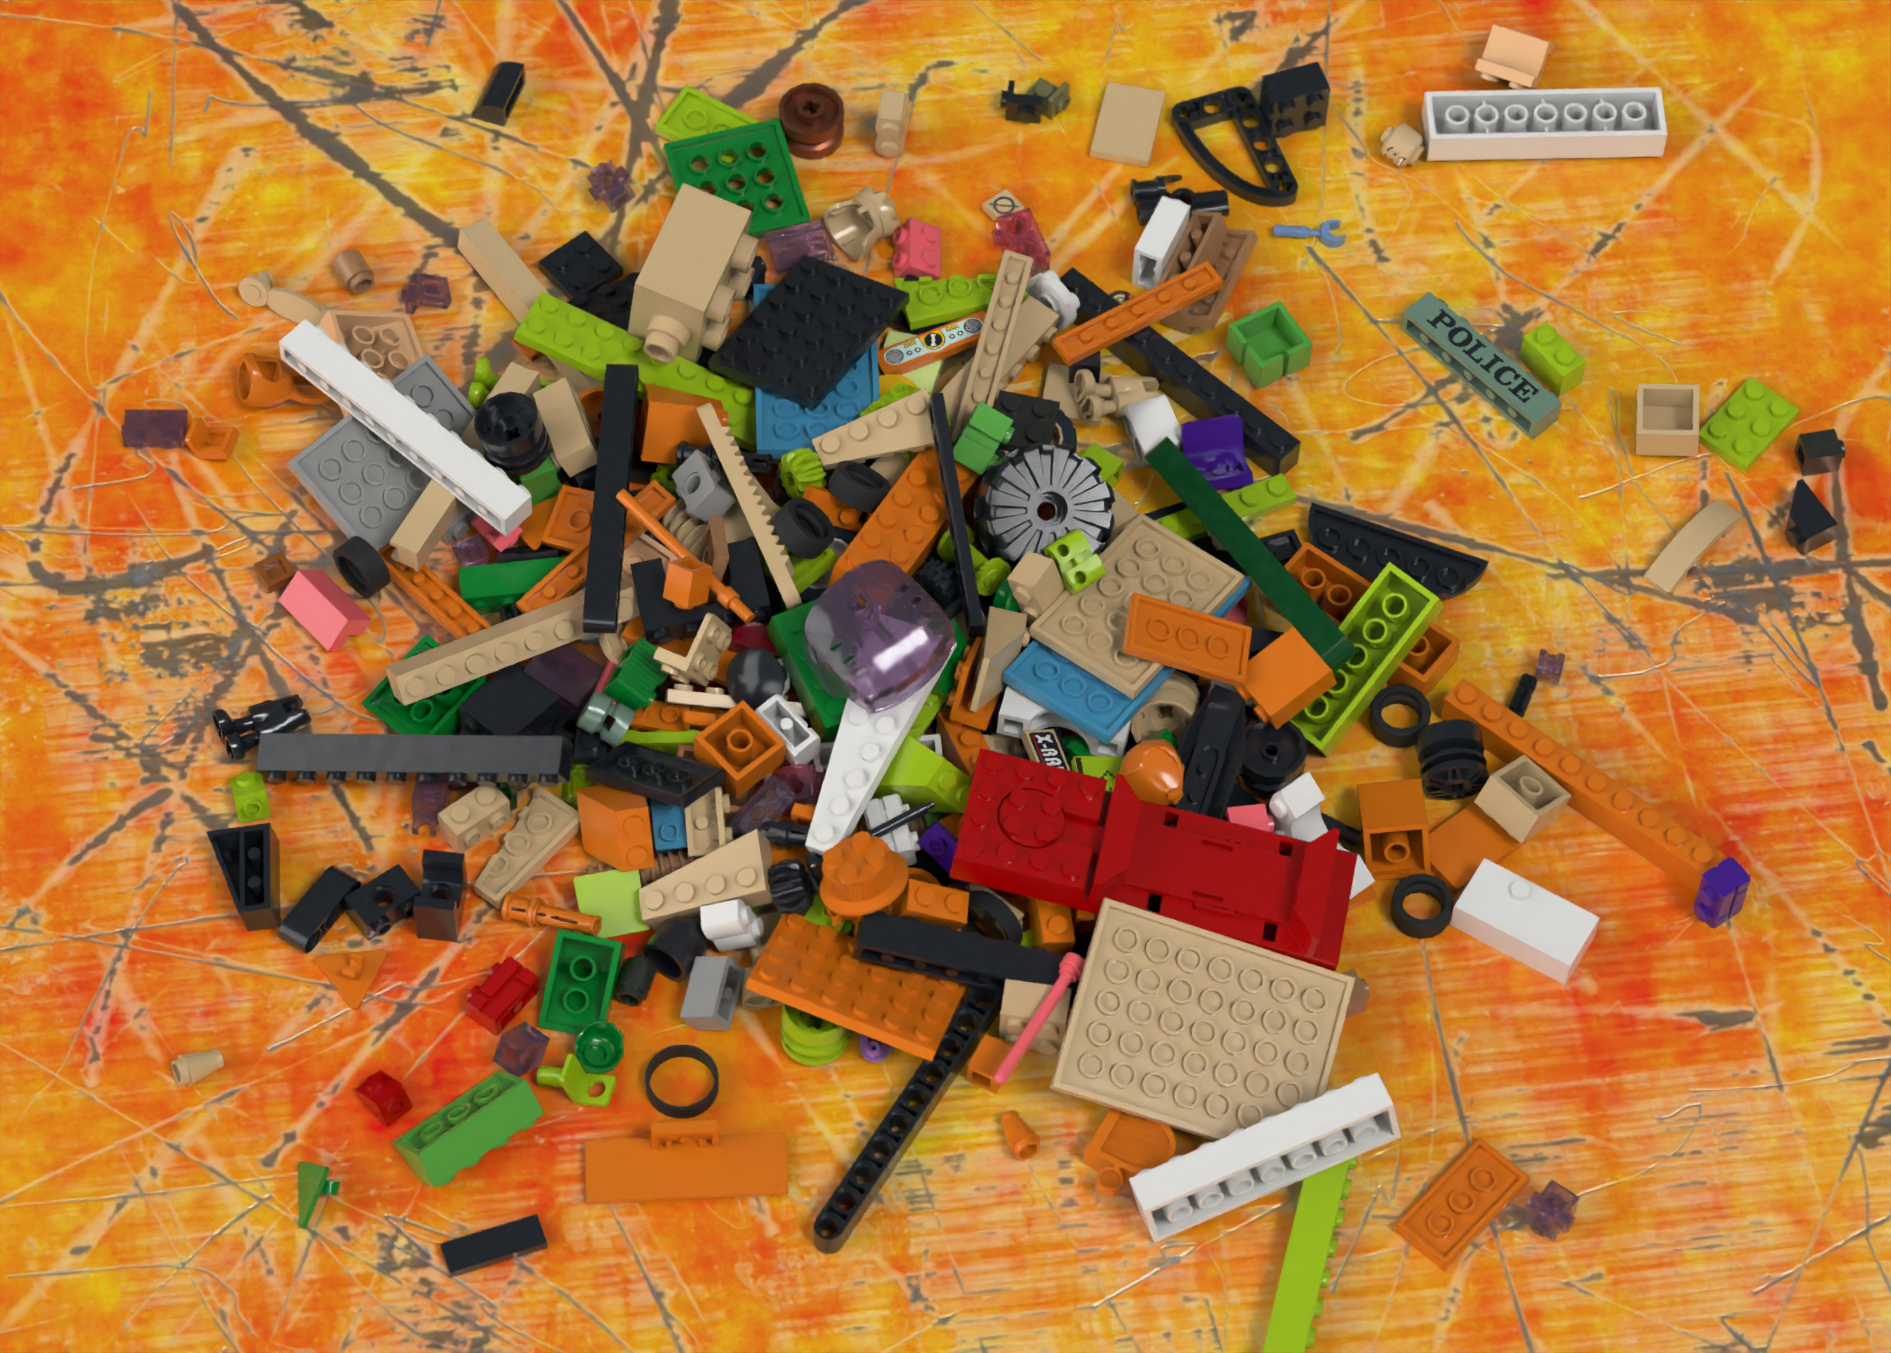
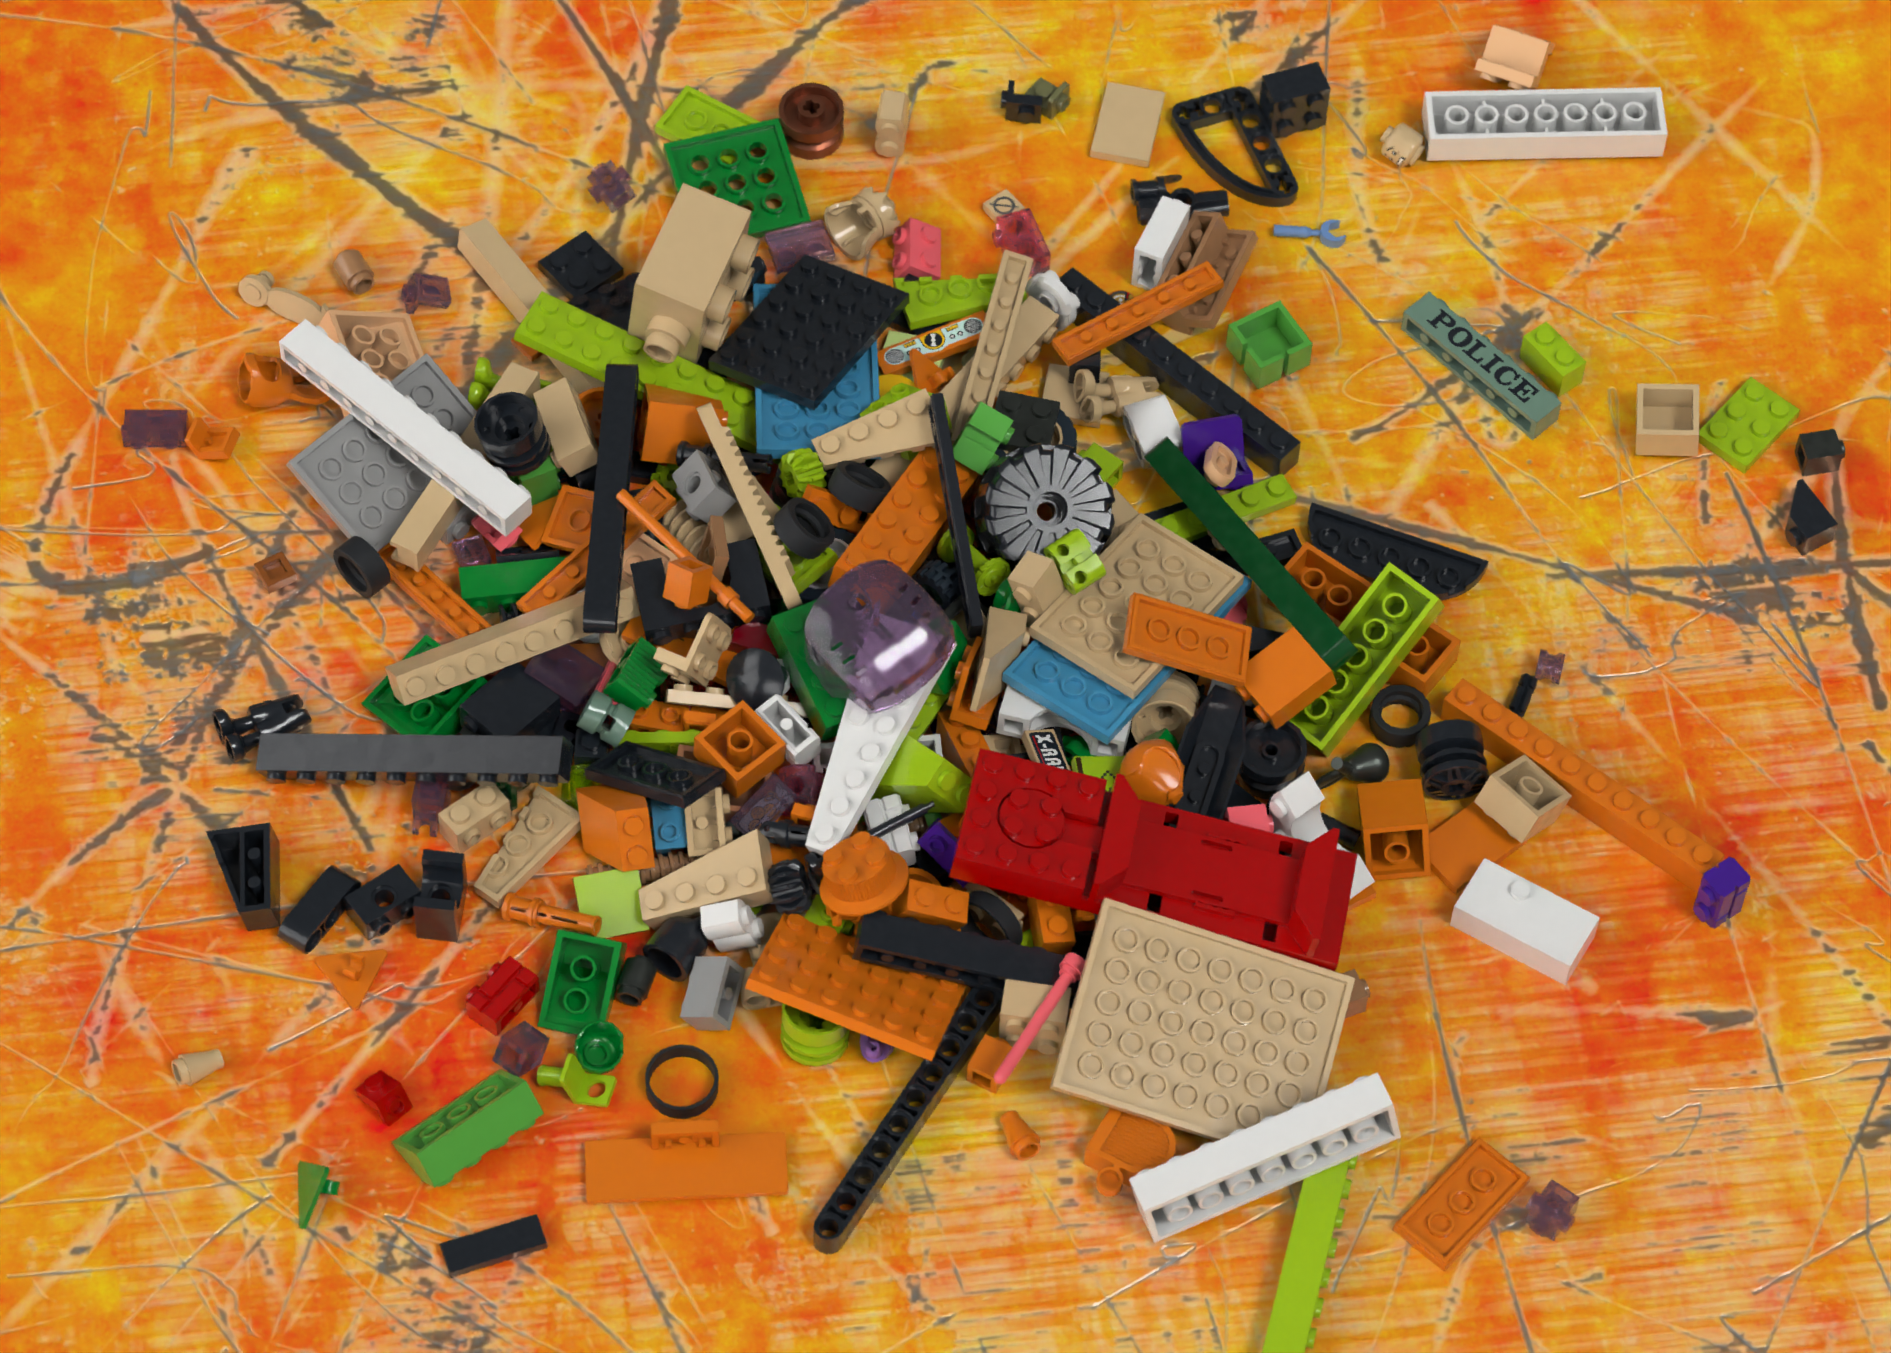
lime bracket [229,772,271,823] -> none
coral piece [279,570,372,651] -> none
black brick [471,61,526,127] -> none
black tyre [1390,873,1454,939] -> none
tan slope [1643,499,1743,596] -> none
none -> orange piece [909,348,956,394]
none -> light nougat plate [1203,442,1237,487]
none -> pearl dark grey piece [1315,743,1390,790]

